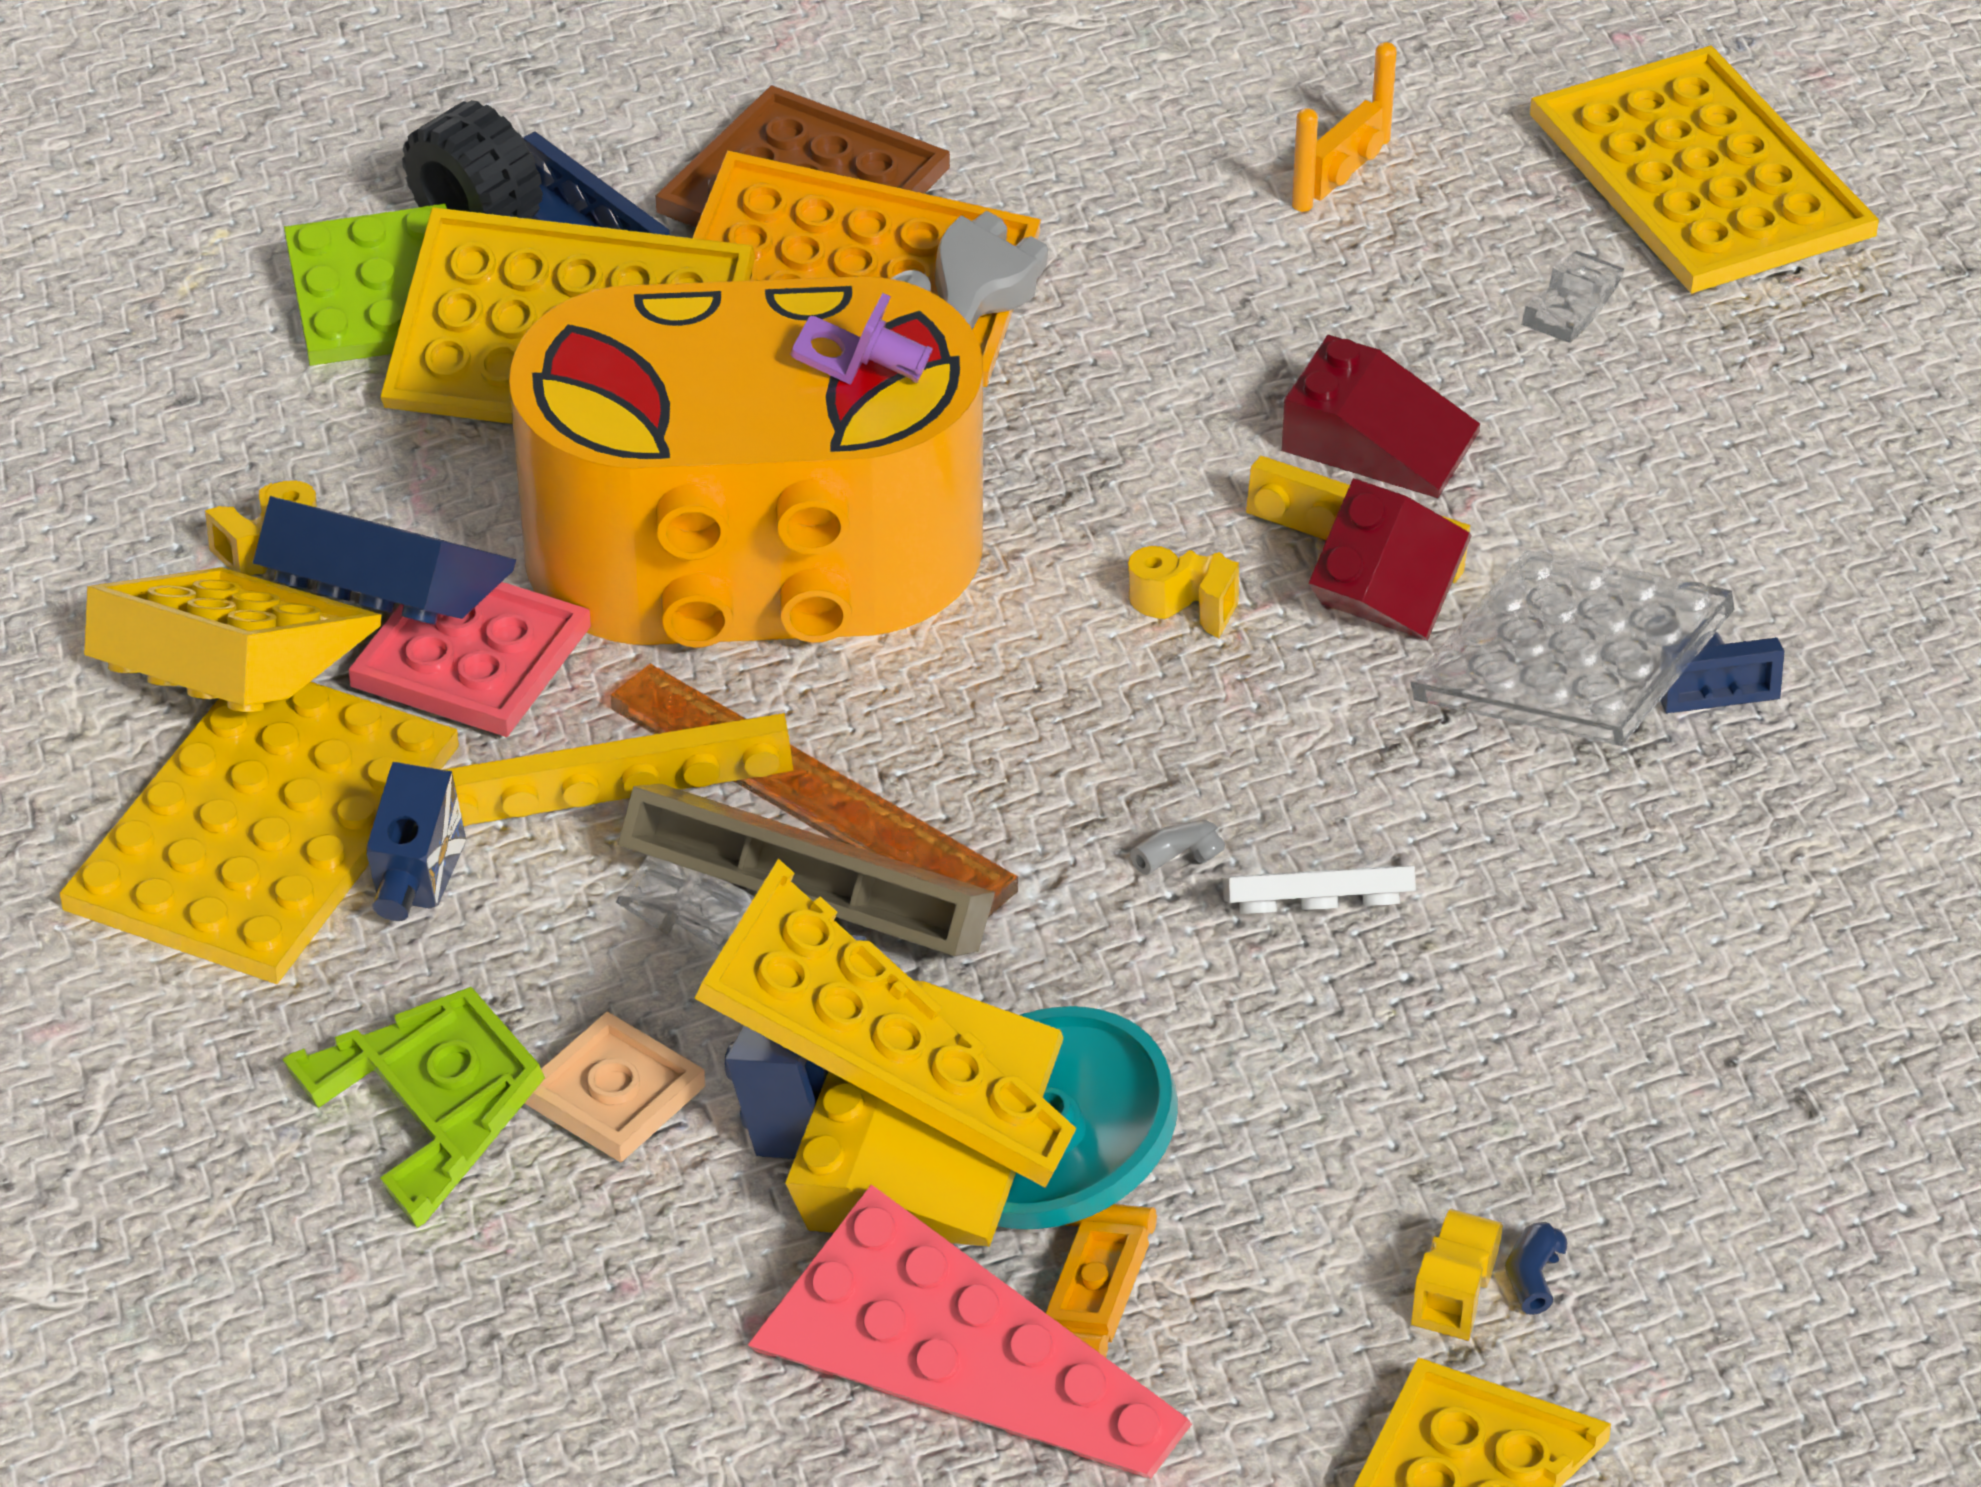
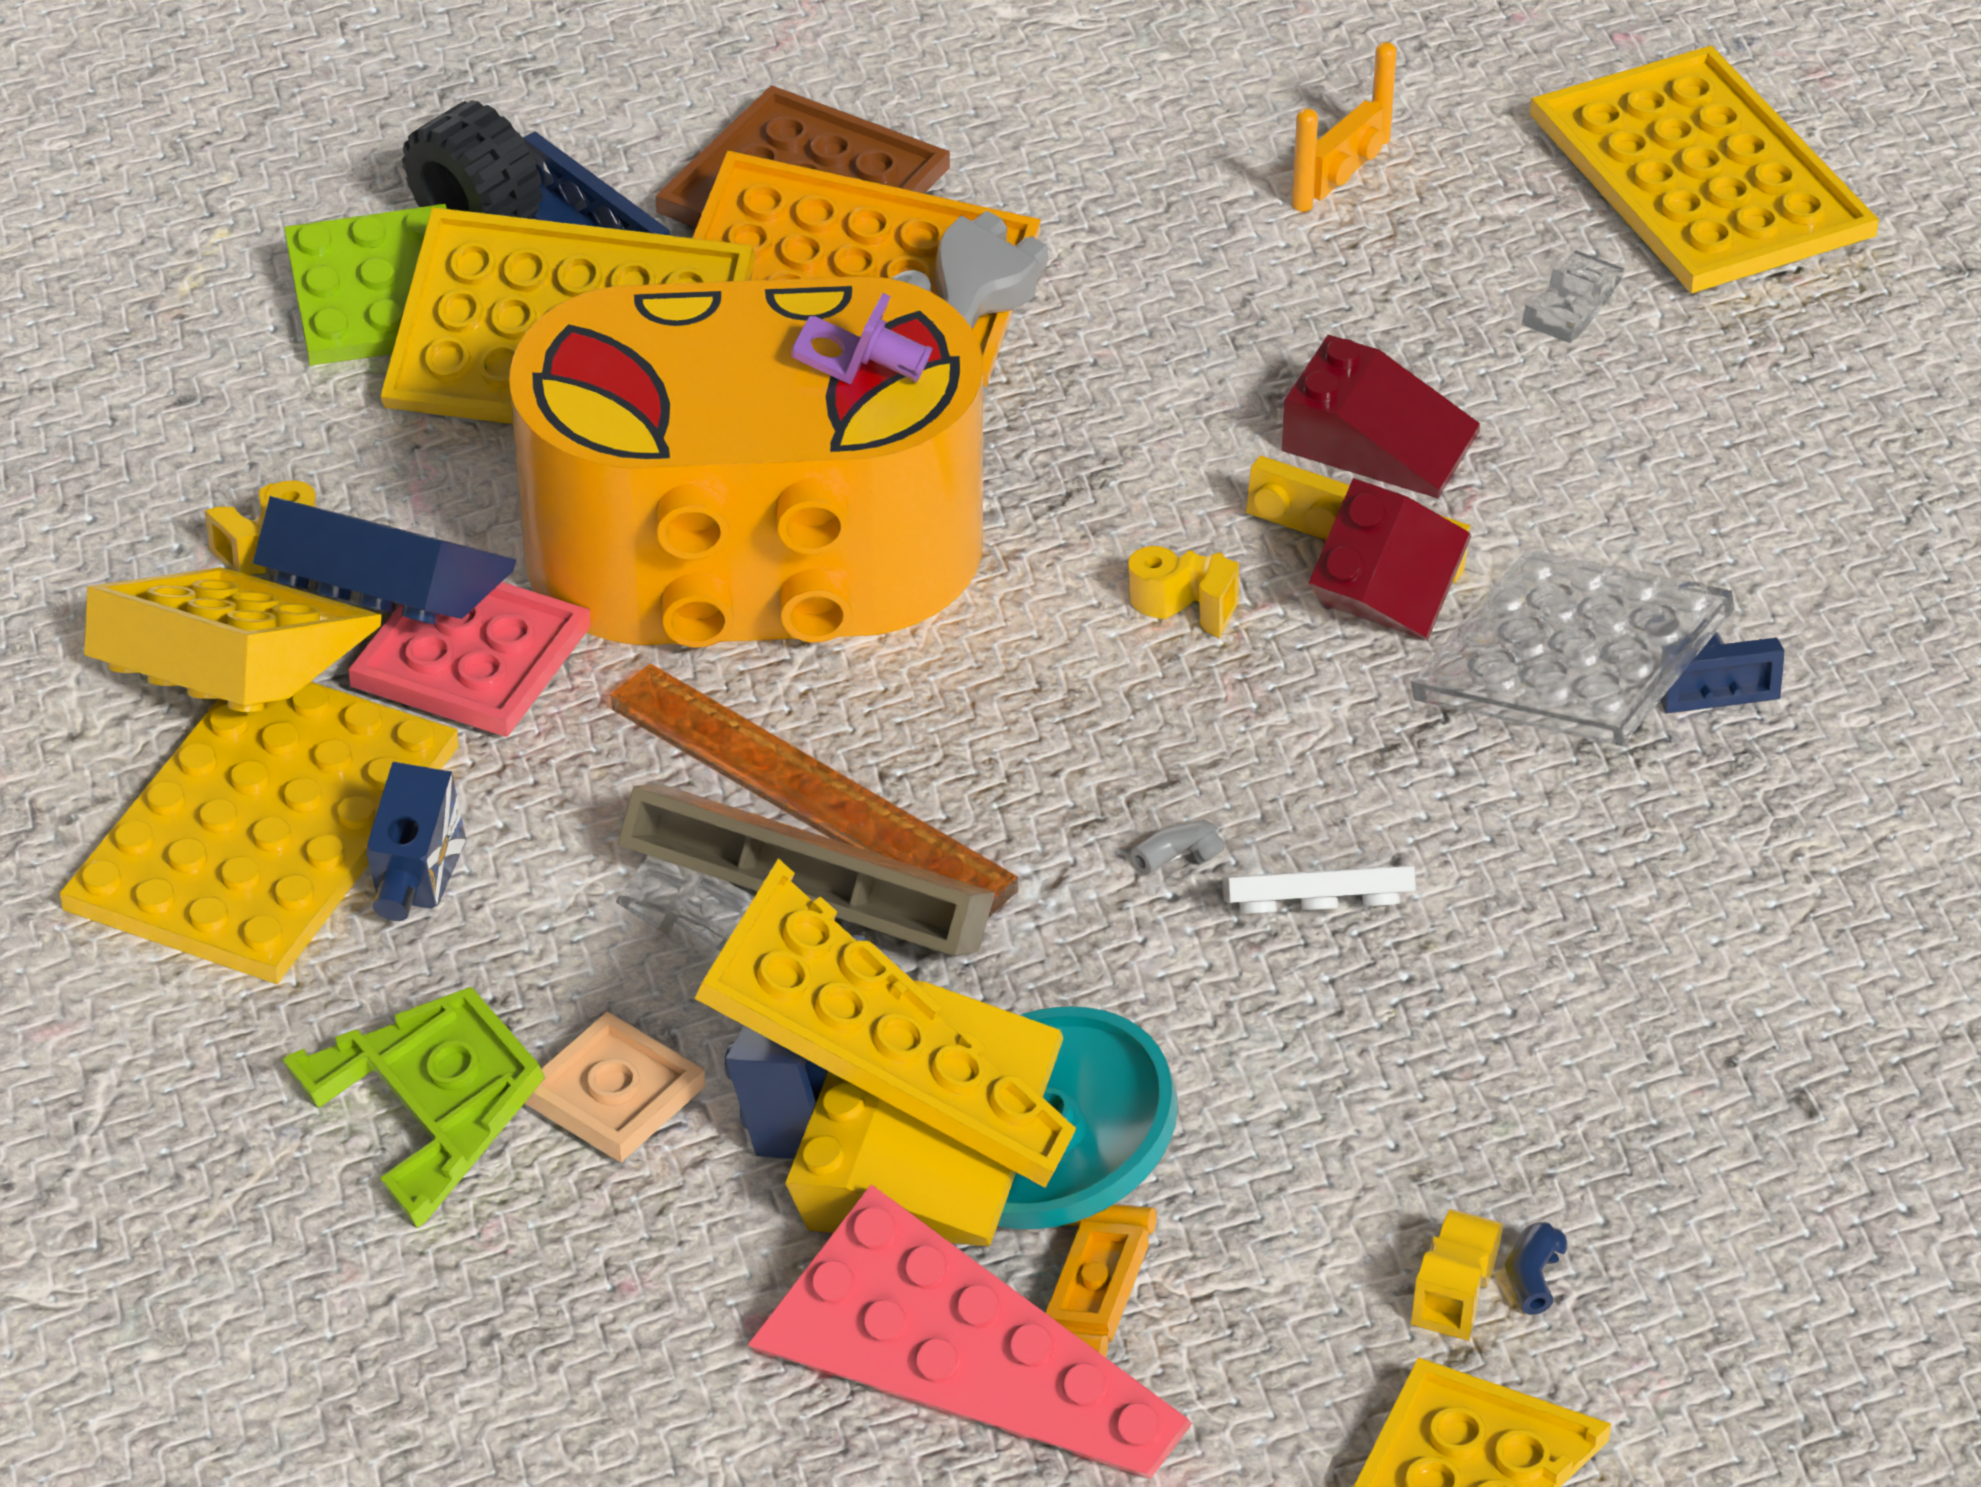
yellow plate [443,713,794,827] -> none

